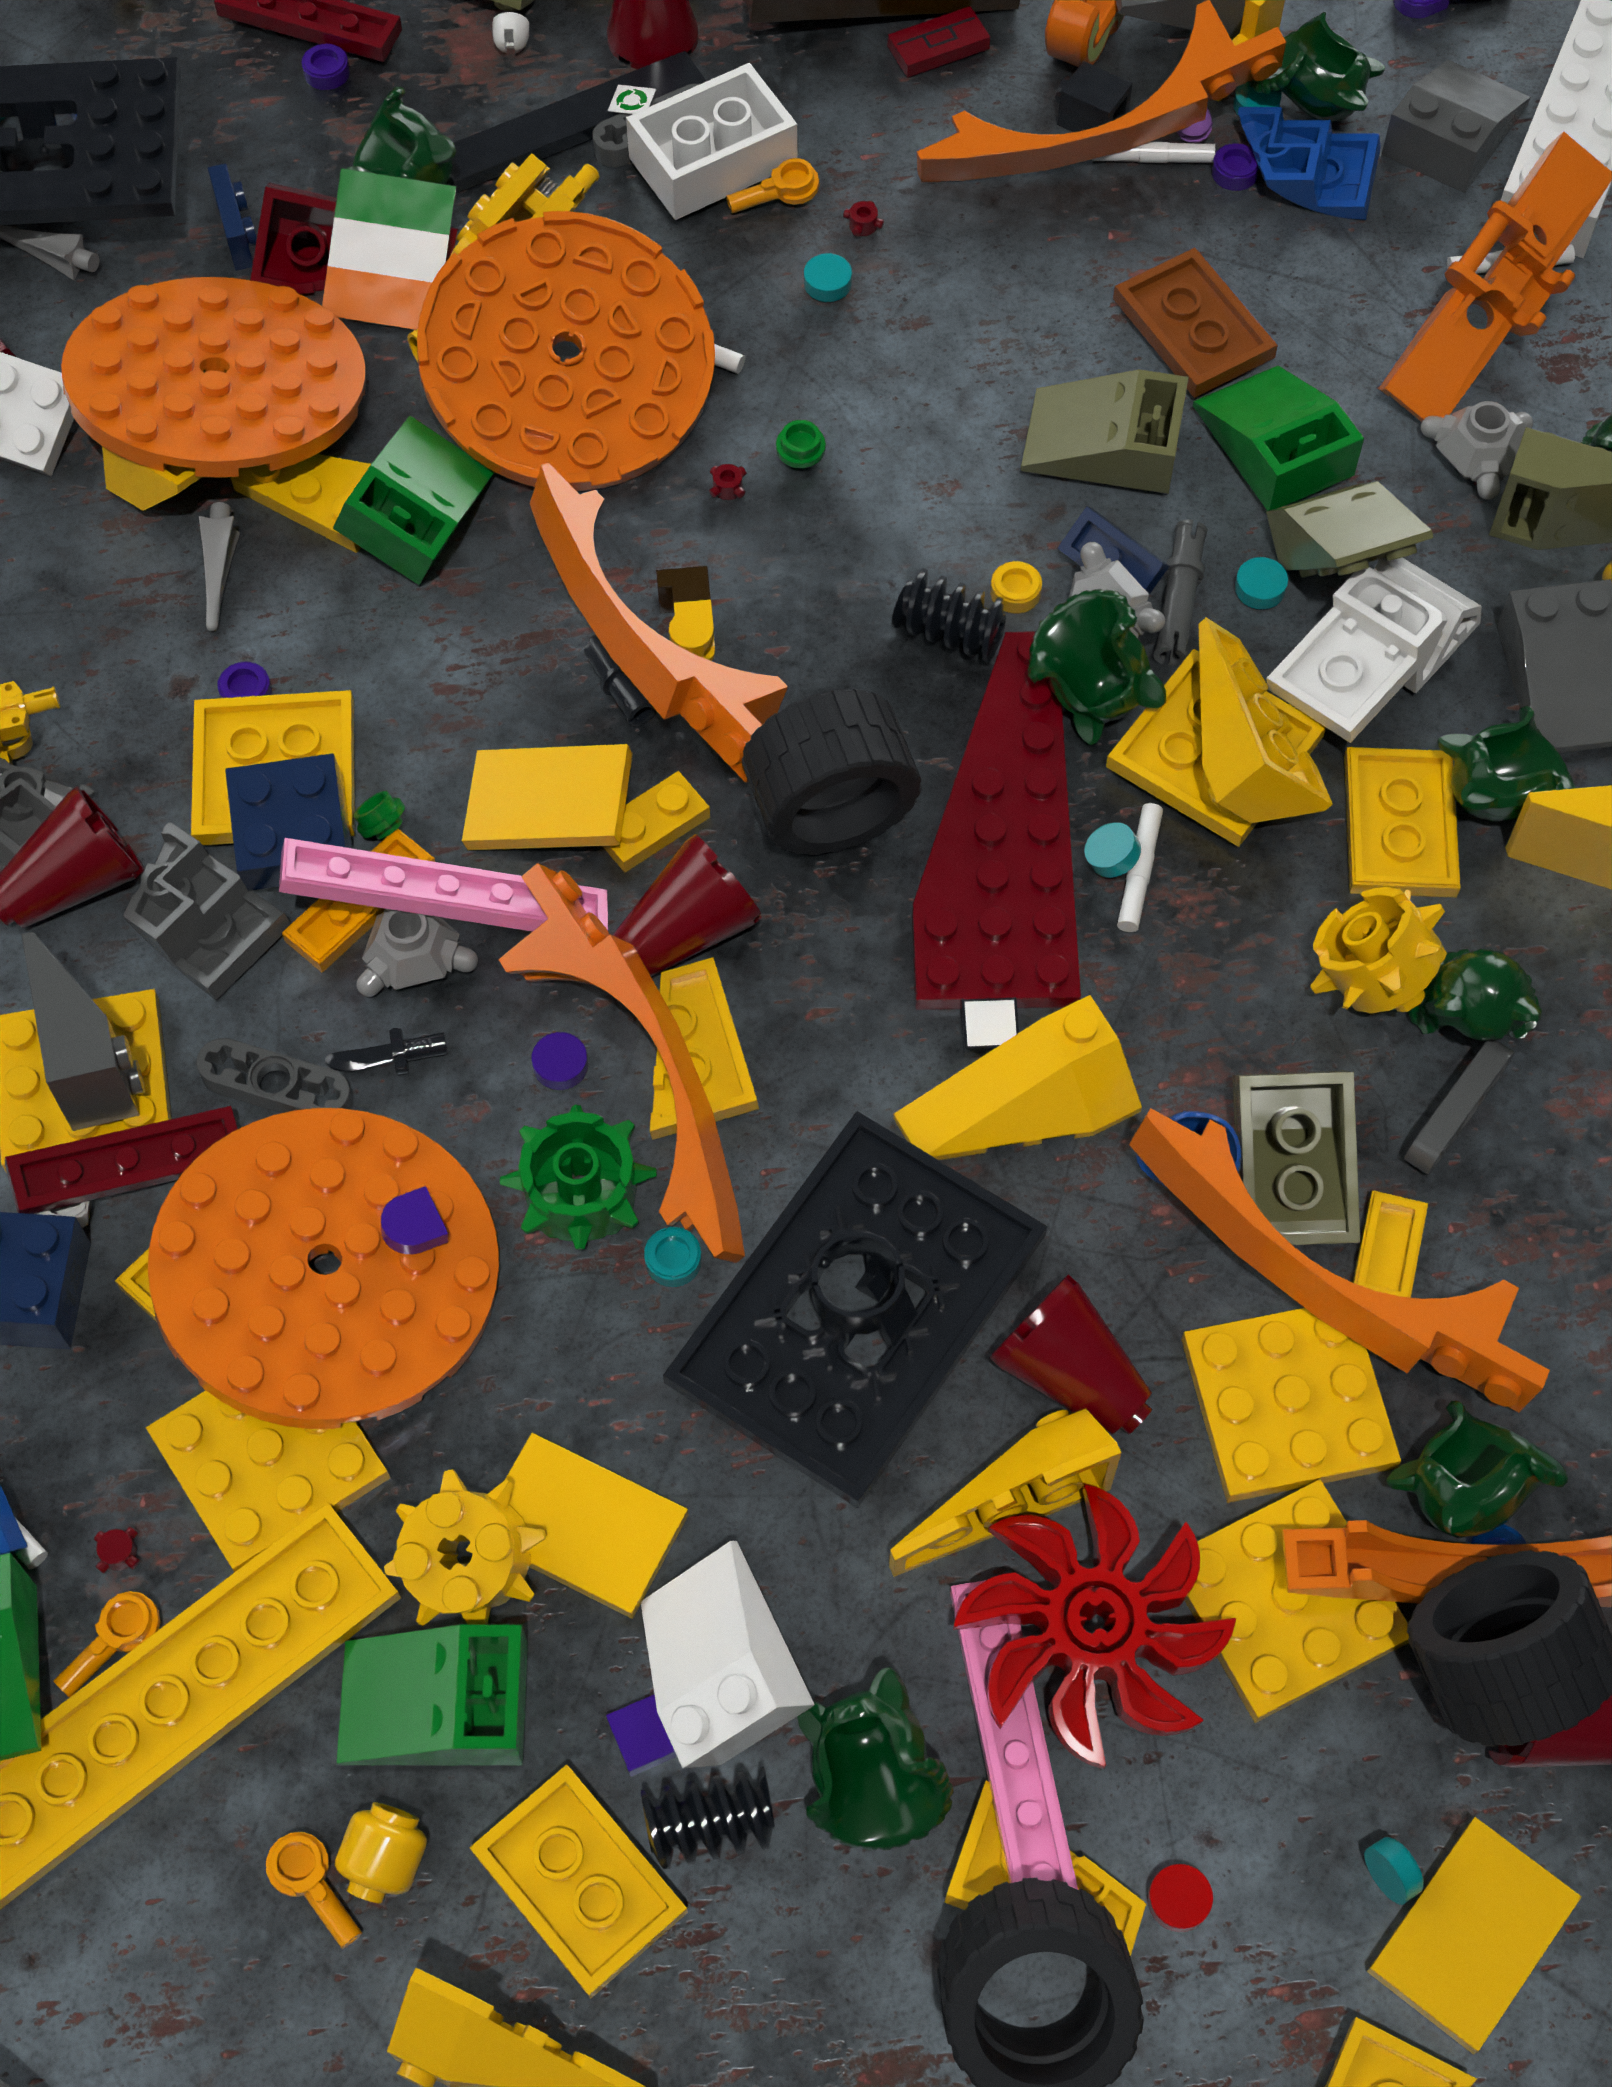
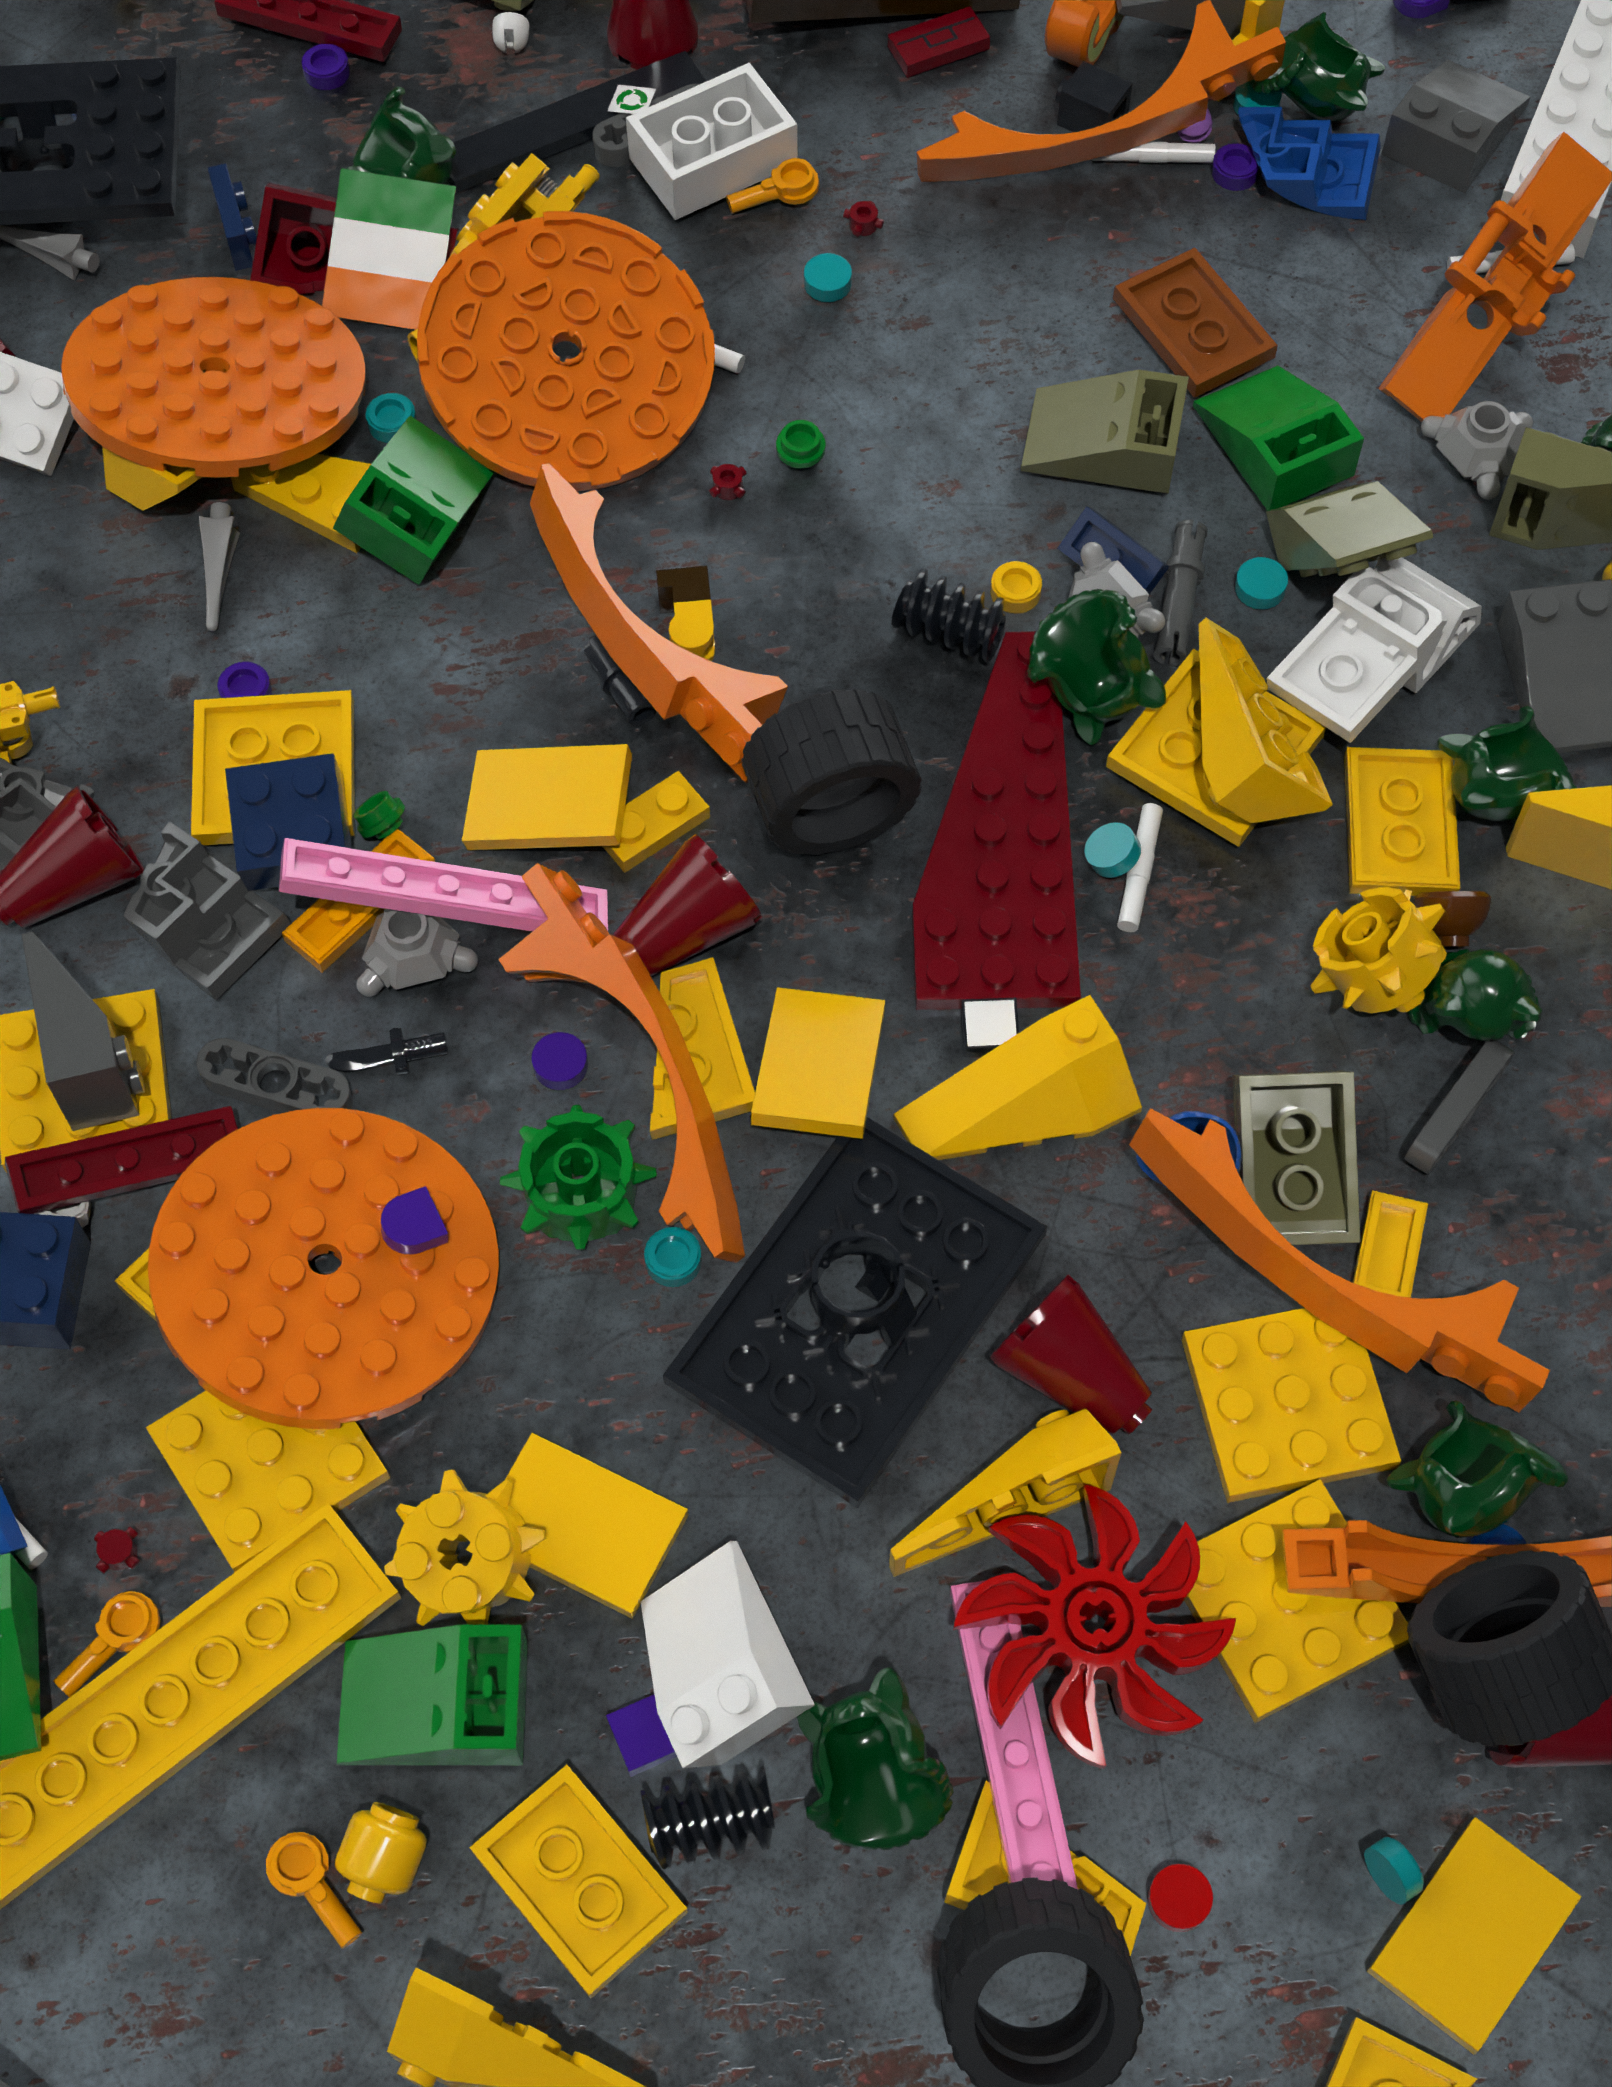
none -> teal tile [366,393,417,443]
none -> yellow tile [751,987,885,1139]
none -> reddish brown brick [1414,891,1491,947]

